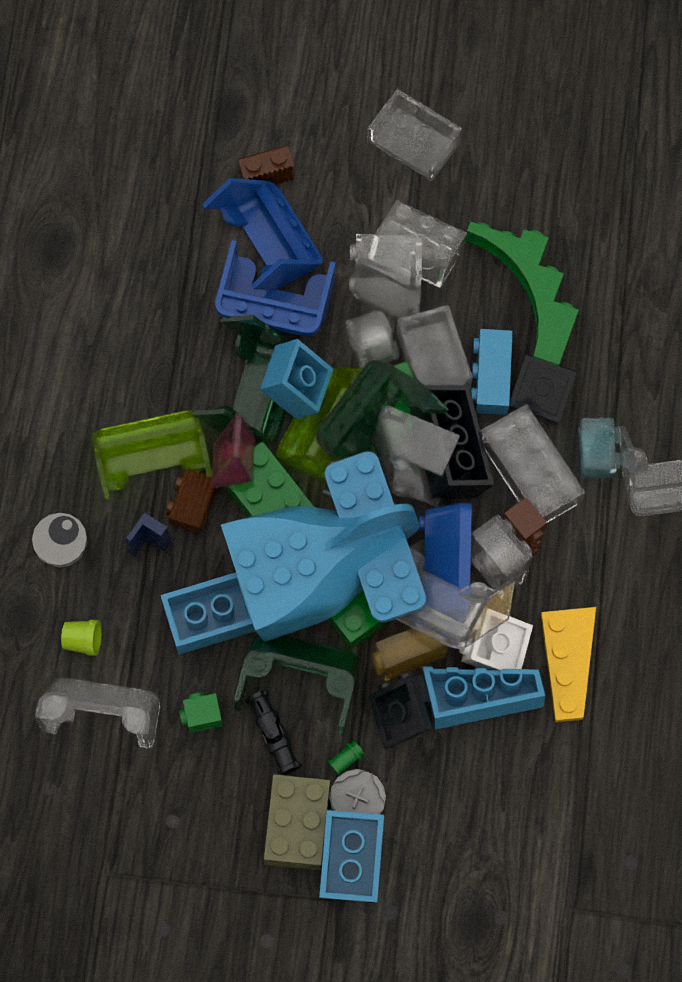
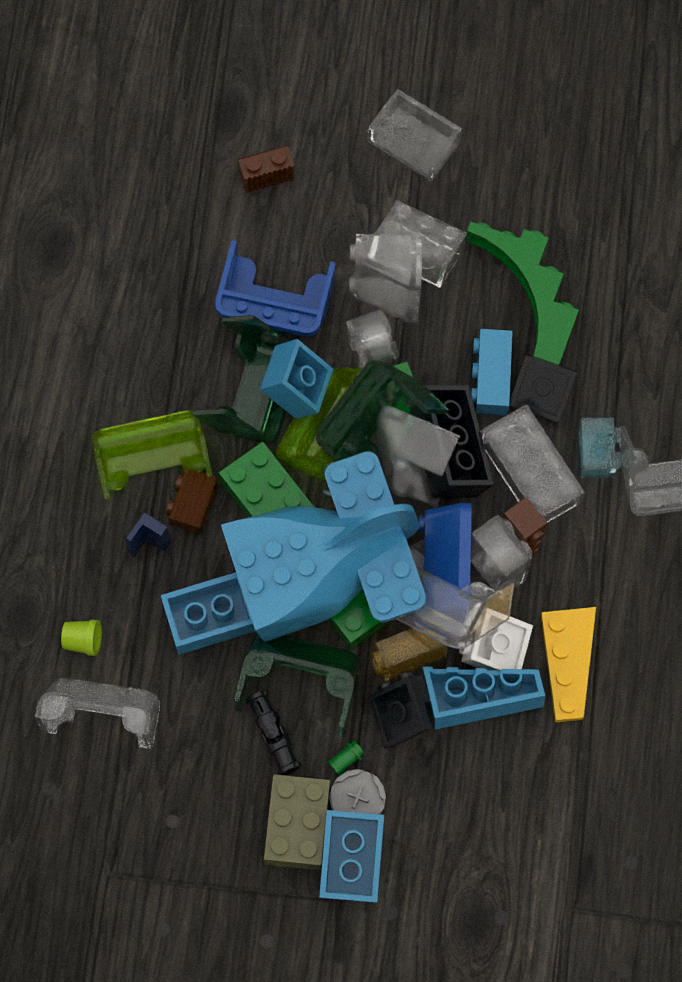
light grey tile [32,513,88,568] -> none
green brick [179,692,223,733] -> none
blue windscreen [202,178,323,290] -> none
clear pink slope [211,413,255,488] -> none
clear brick [396,305,473,391] -> none

